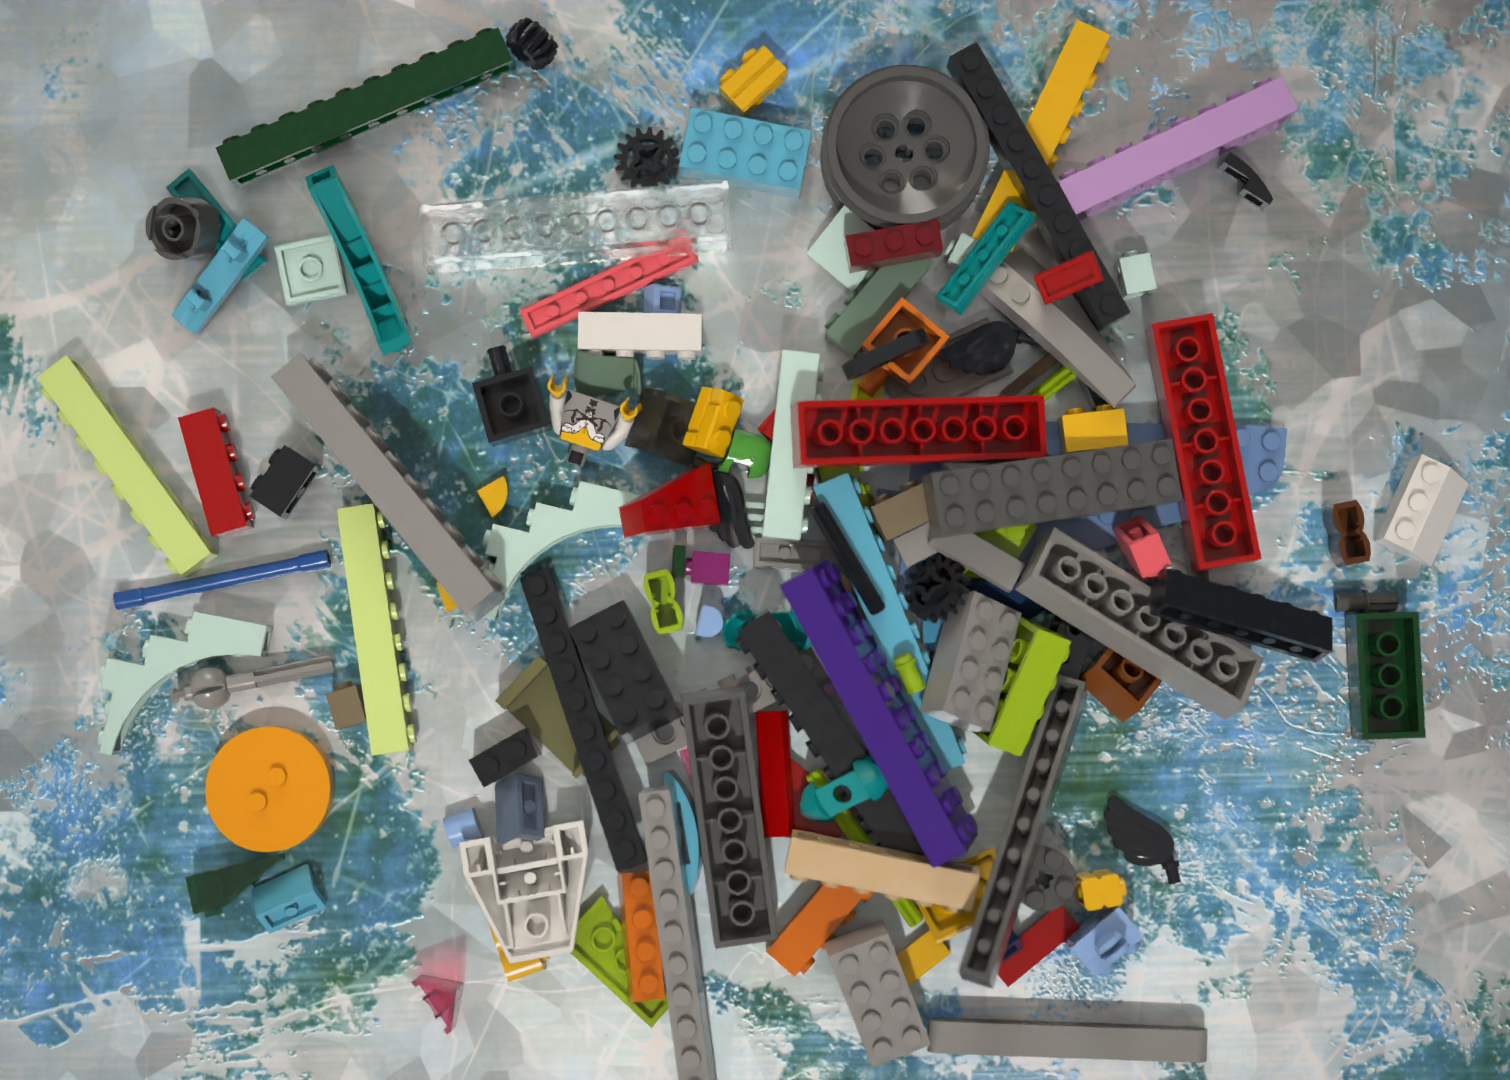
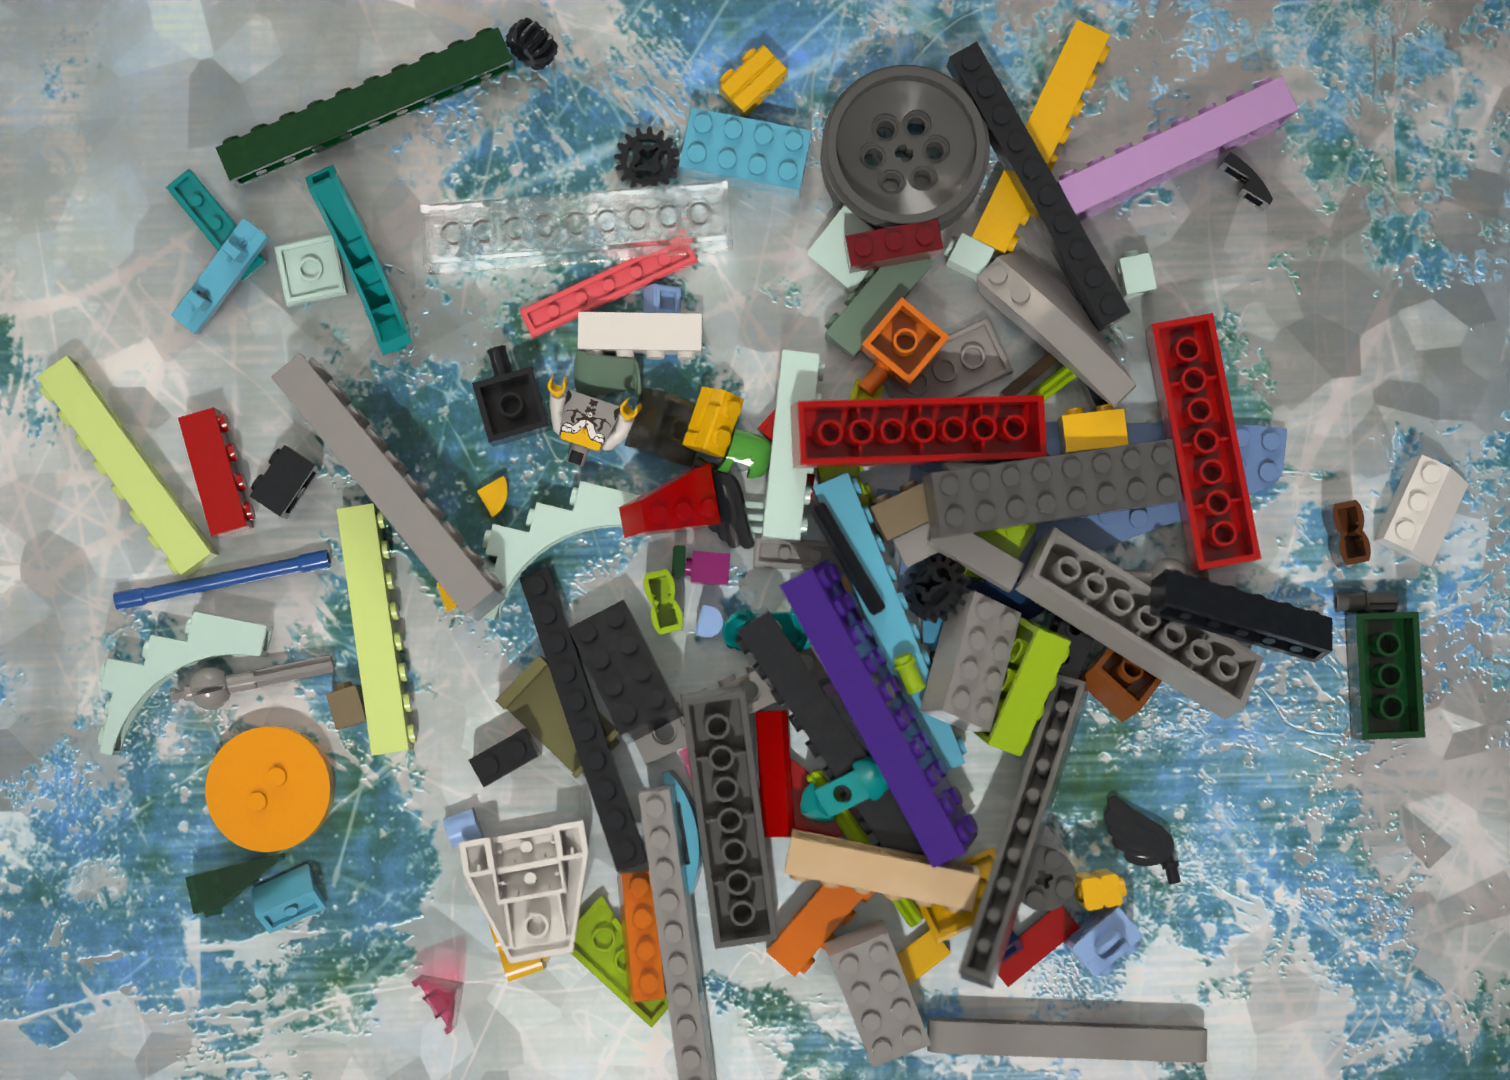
dark grey brick [146,196,220,260] -> none
sand blue panel [495,773,545,844] -> none
black beam [841,327,930,381] -> none
teal tile [935,201,1036,315] -> none
black animal [938,321,1037,375] -> none
red tile [1033,251,1105,305] -> none
coral brick [1112,515,1172,578] -> none

